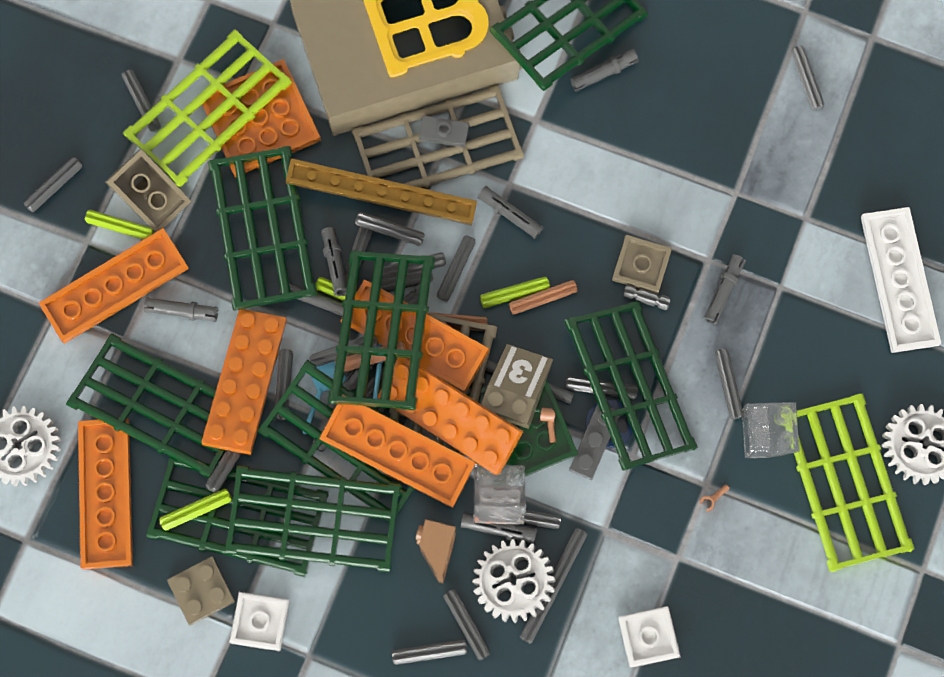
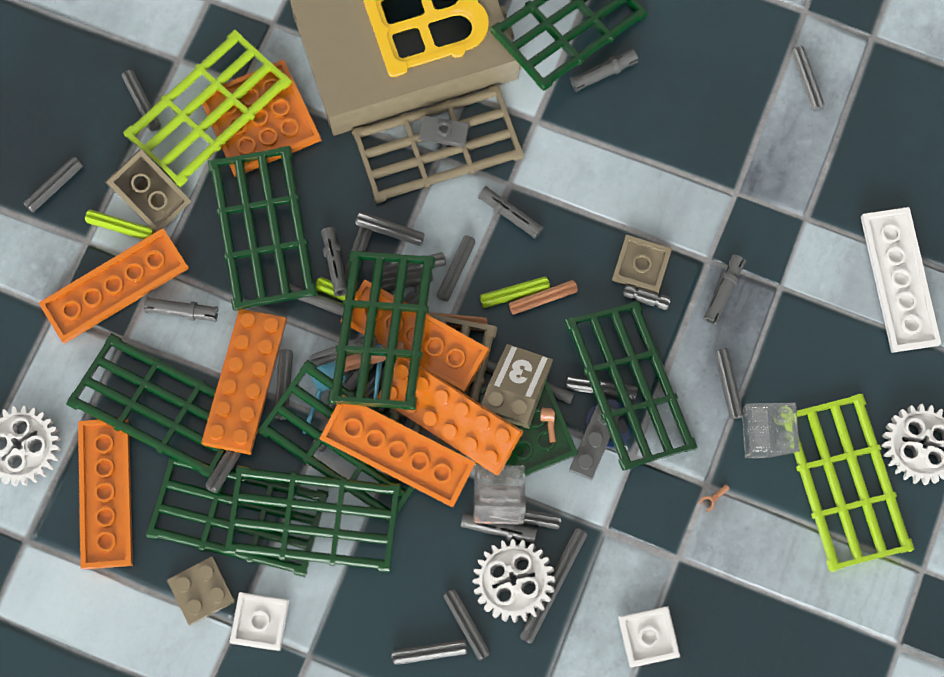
lime axle [160,489,232,530] -> none
pearl gold plate [286,158,477,225] -> none
medium nougat slope [416,520,456,583] -> none

